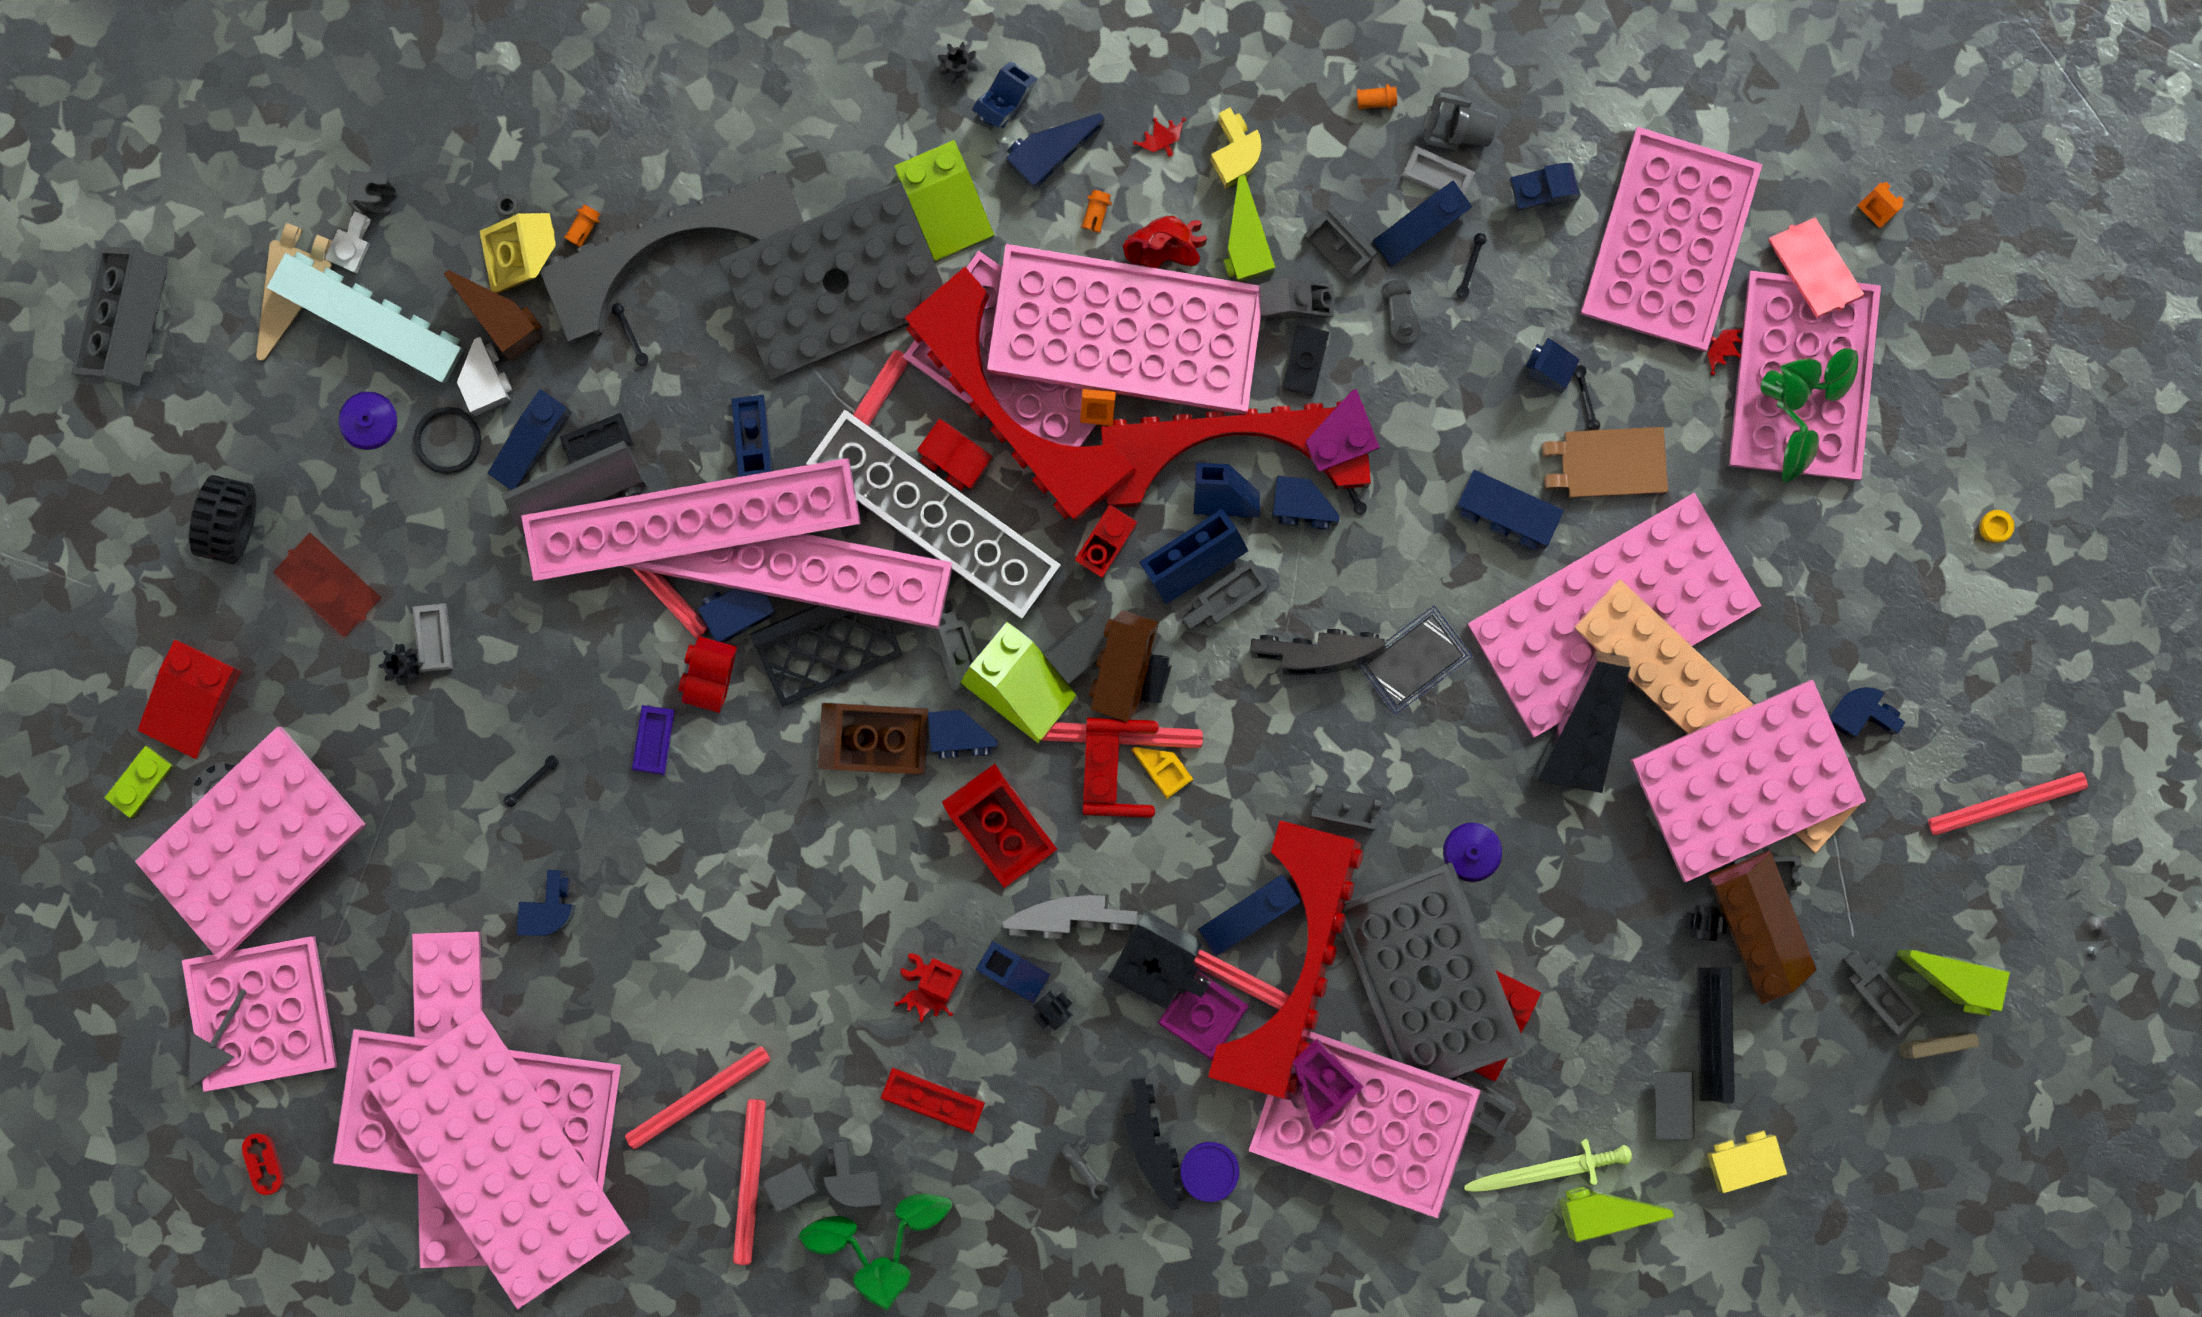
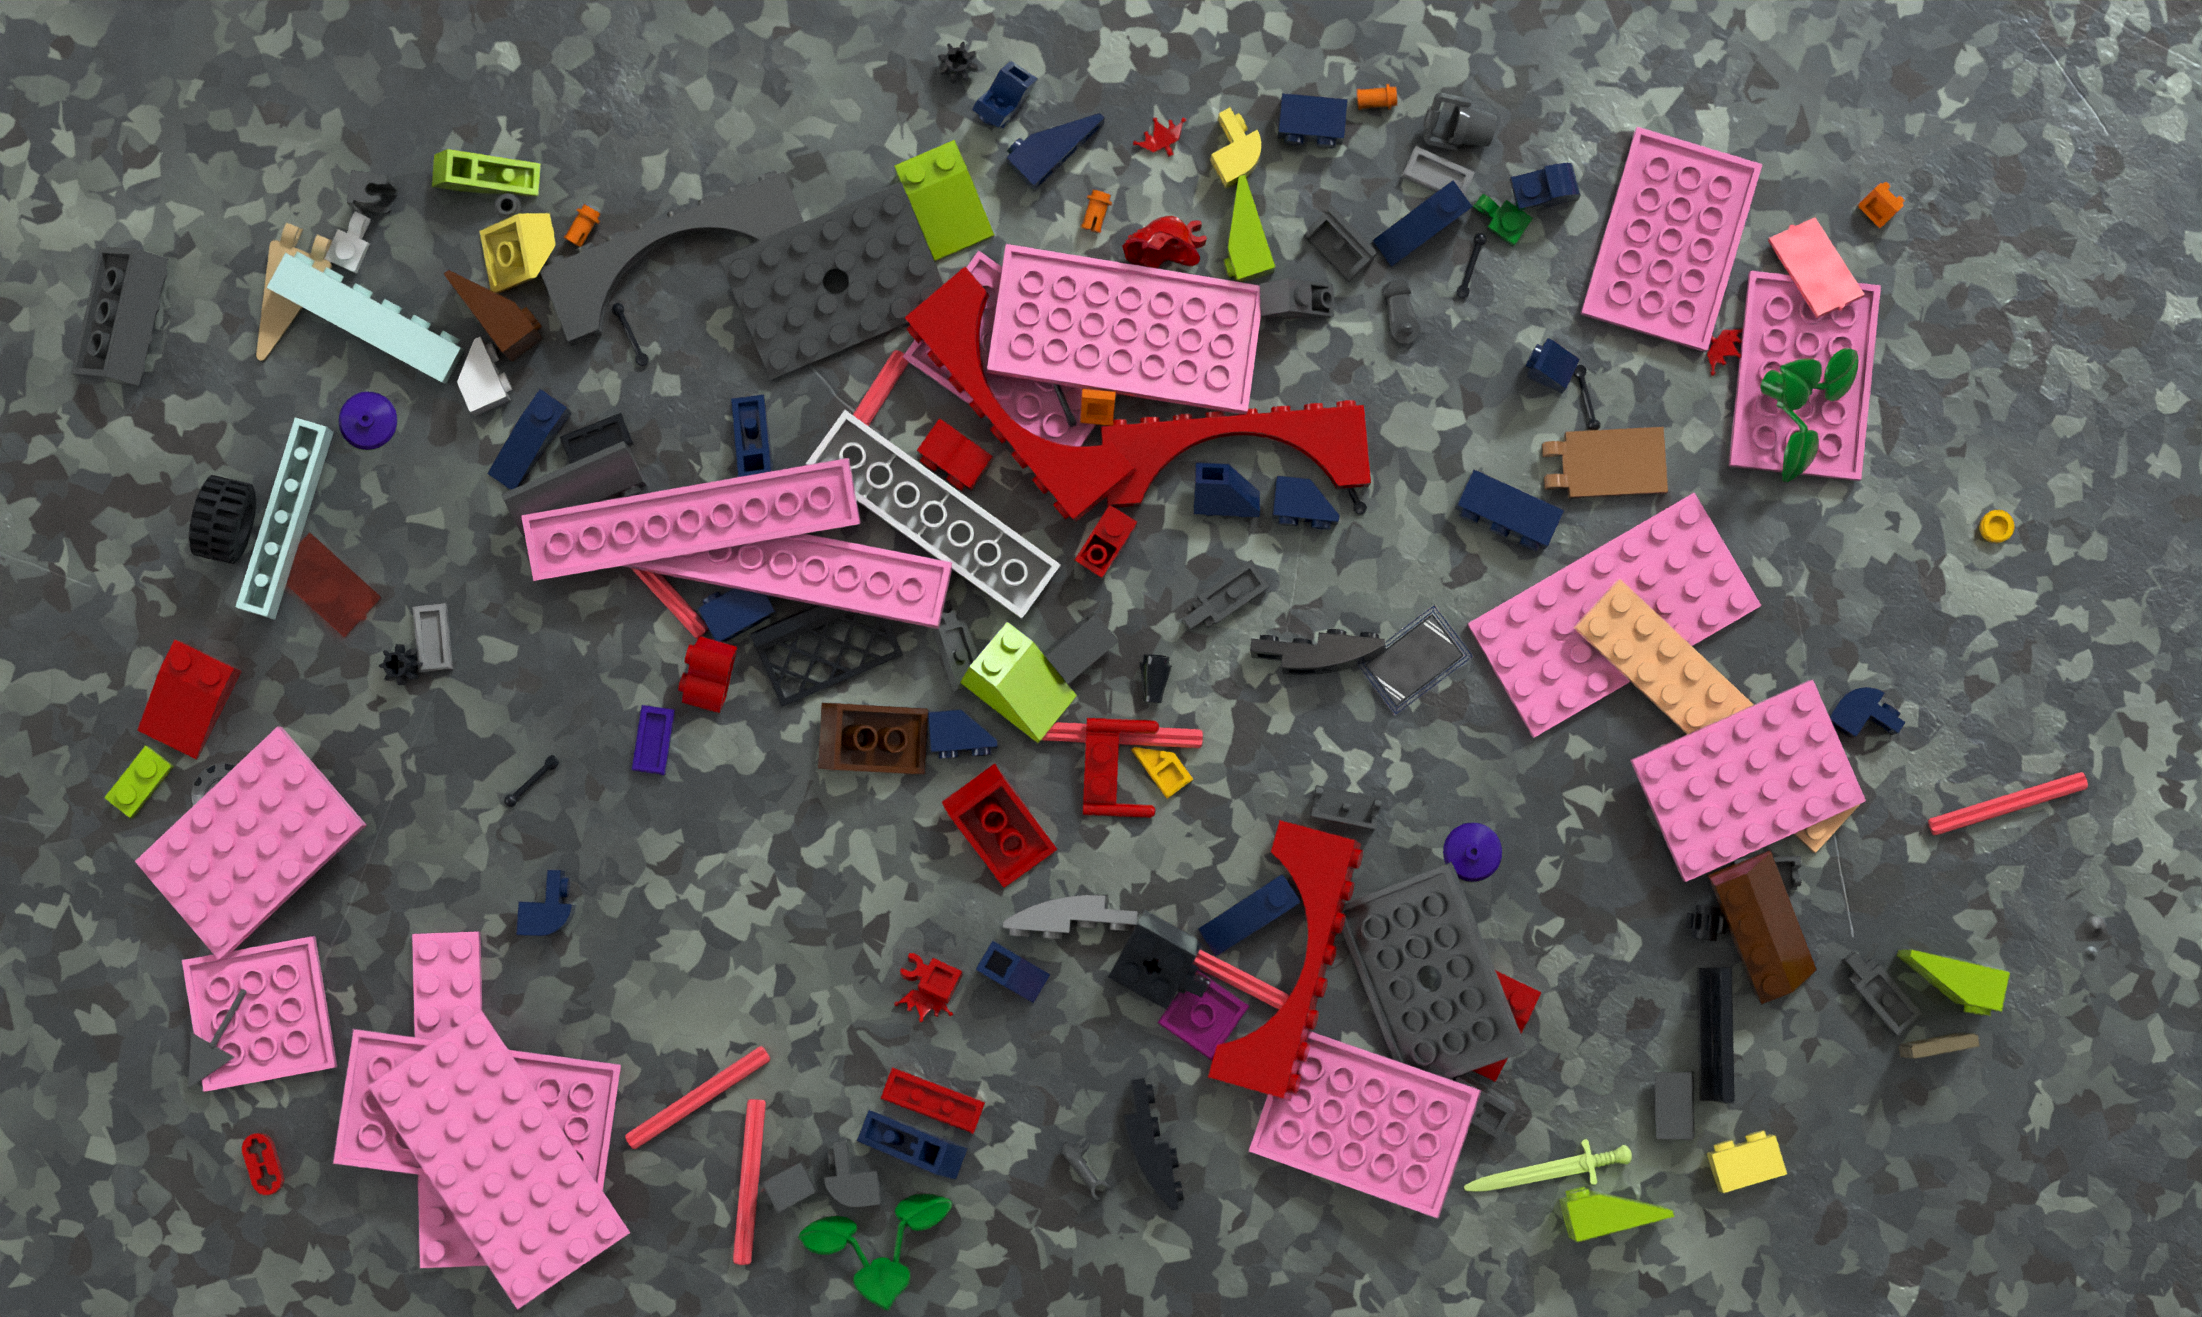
black piece [413,406,481,474] -> none
black gear [1033,990,1073,1031] -> none
reddish brown brick [1089,610,1159,722] -> none
dark blue brick [1139,509,1249,604] -> none
dark purple piece [1180,1142,1239,1202] -> none
black plate [1282,324,1329,396] -> none
magenta wing [1293,1039,1364,1130] -> none
magenta wing [1305,389,1380,473] -> none
black wedge [1535,651,1631,793] -> none
none -> light aqua brick [236,418,334,620]
none -> lime slope [432,149,541,197]
none -> dark blue slope [857,1110,968,1180]
none -> black hinge [1053,384,1077,428]
none -> dark blue brick [1277,93,1348,148]
none -> green plate [1473,194,1533,246]

